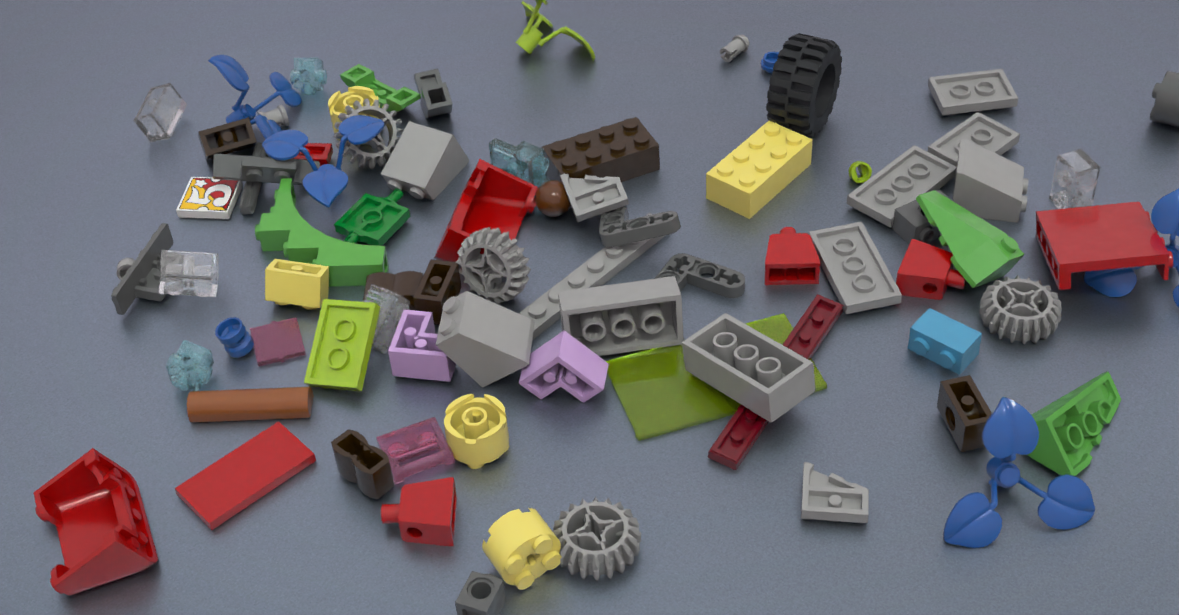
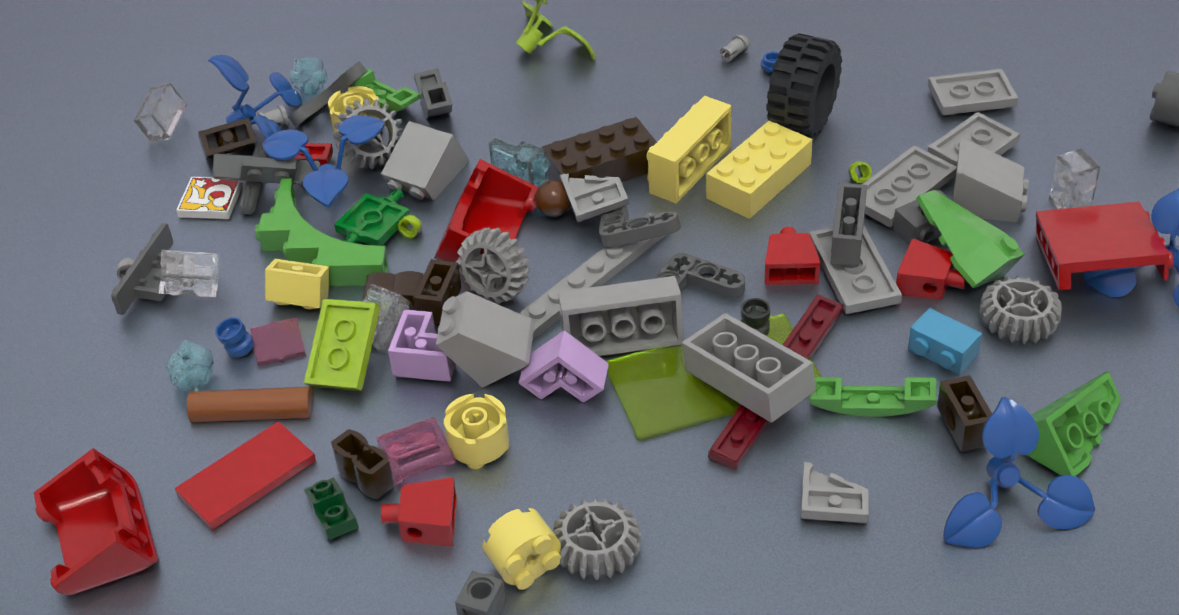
none -> dark grey beam [288,61,368,127]
none -> dark green slope [304,477,359,541]
none -> lime hinge [398,215,422,238]
none -> light yellow brick [647,96,732,204]
none -> pearl dark grey wheel [741,298,770,336]
none -> bright green slope [810,377,937,417]
none -> dark grey brick [830,183,867,266]

